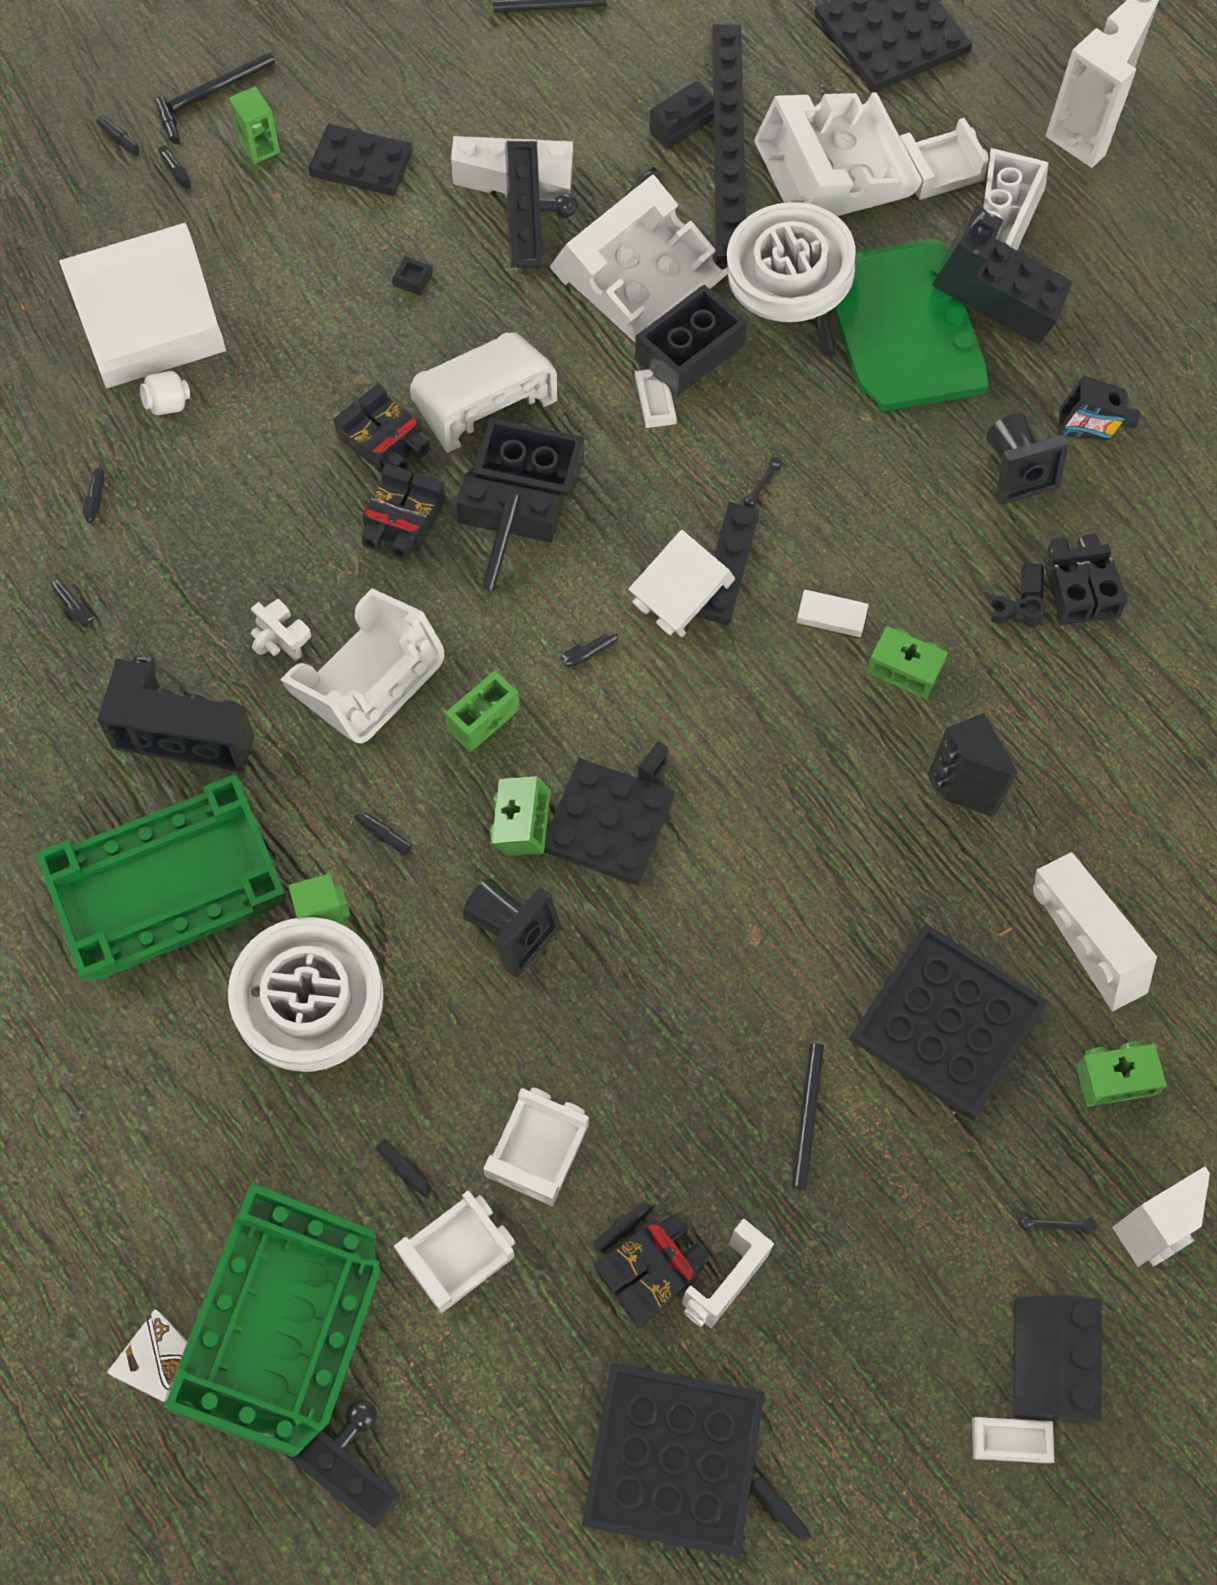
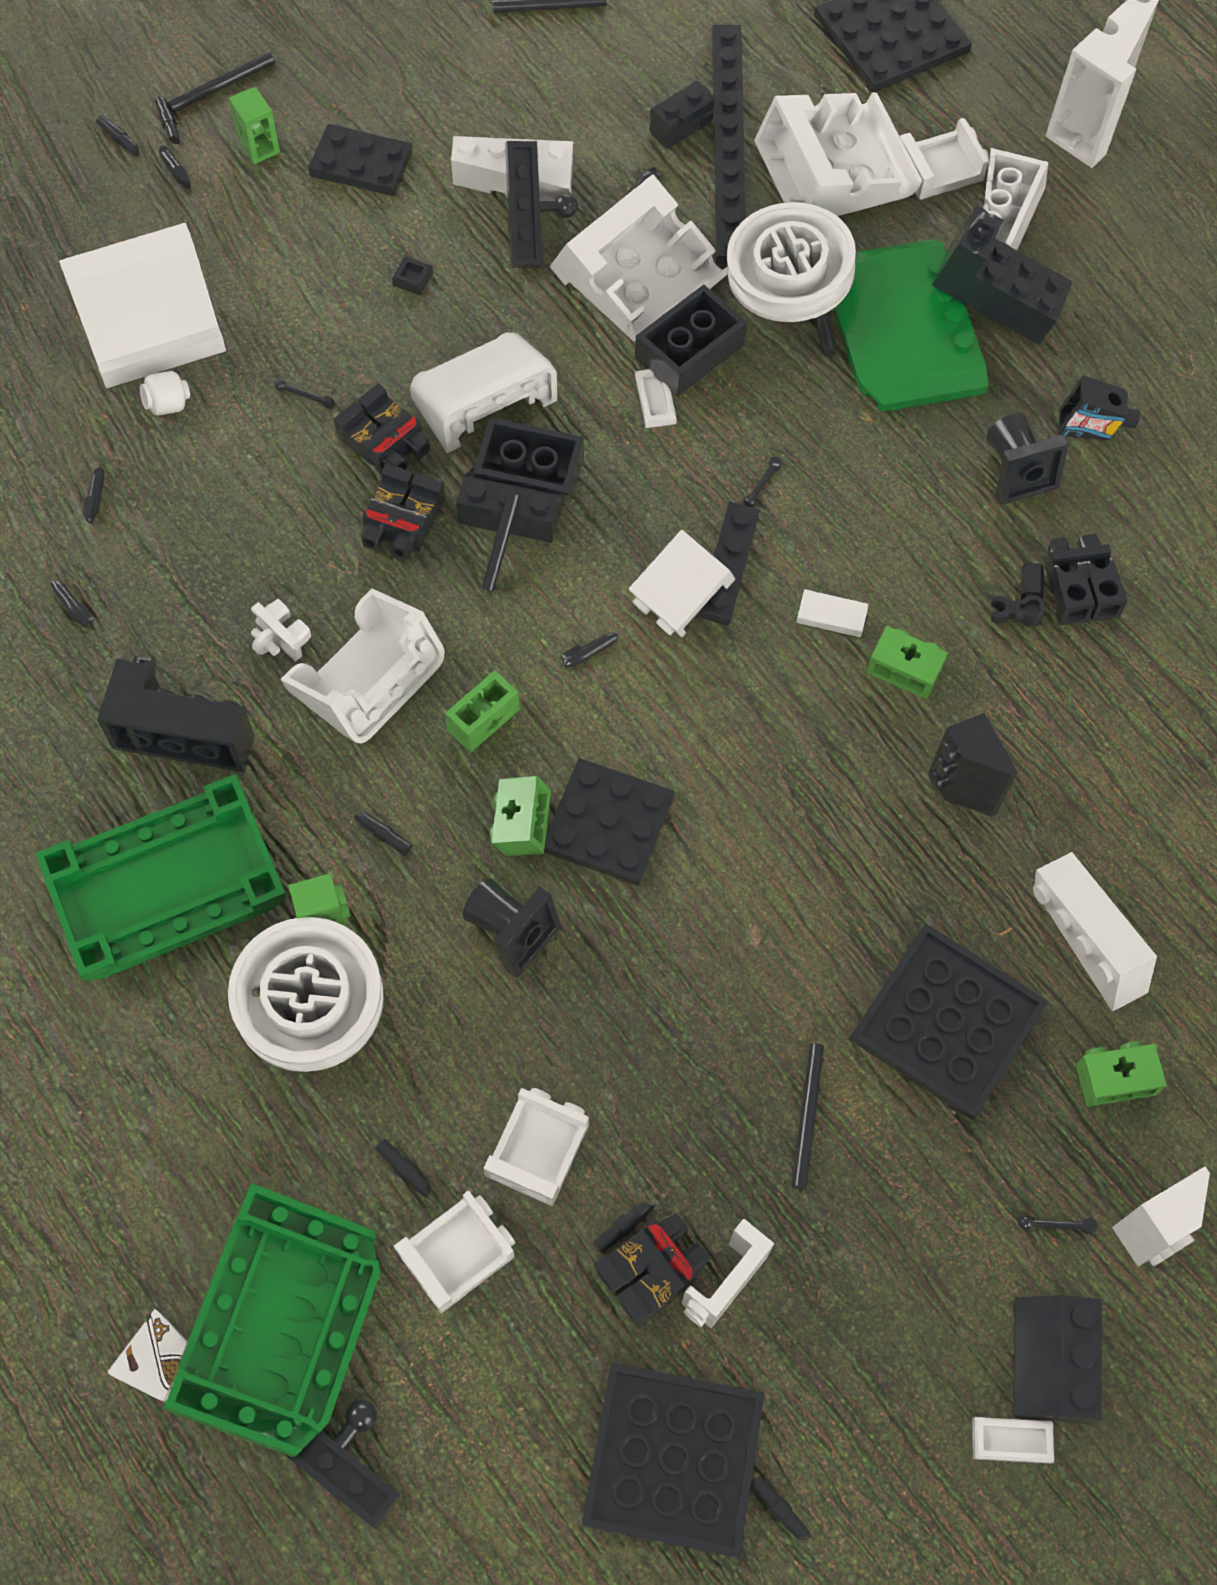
black tile [638,741,669,783] -> none
none -> black hinge [274,378,335,409]

